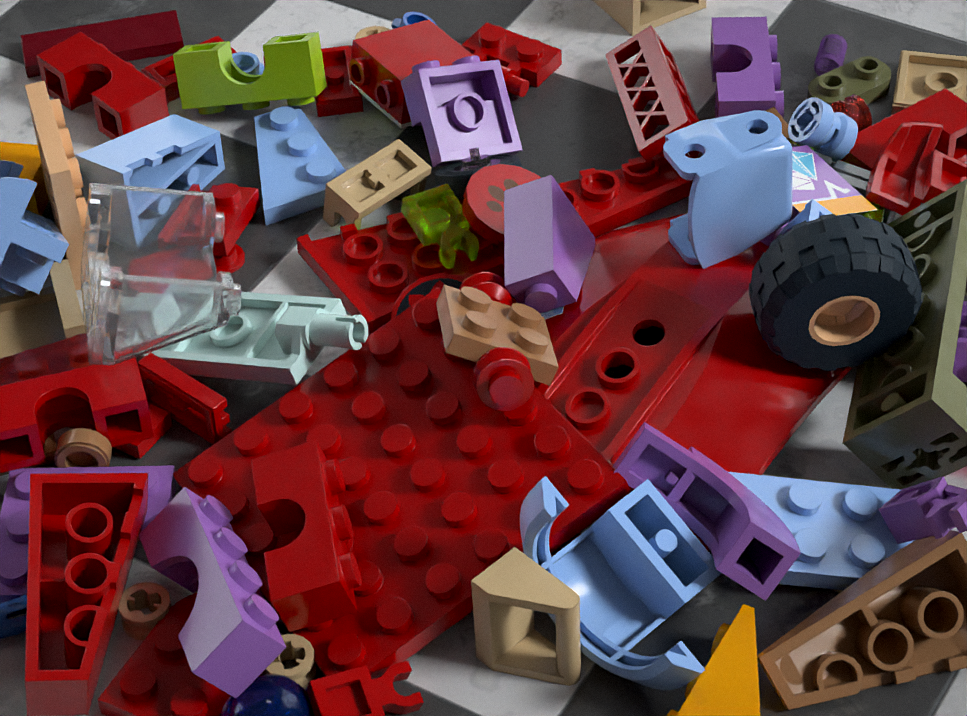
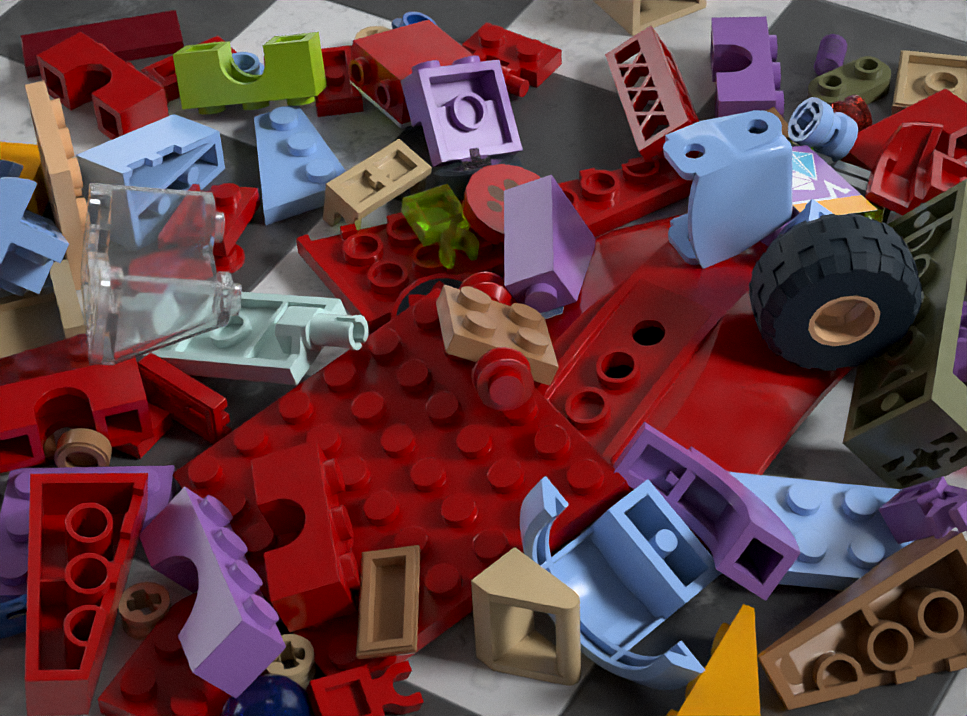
none -> medium nougat tile [356,545,420,659]

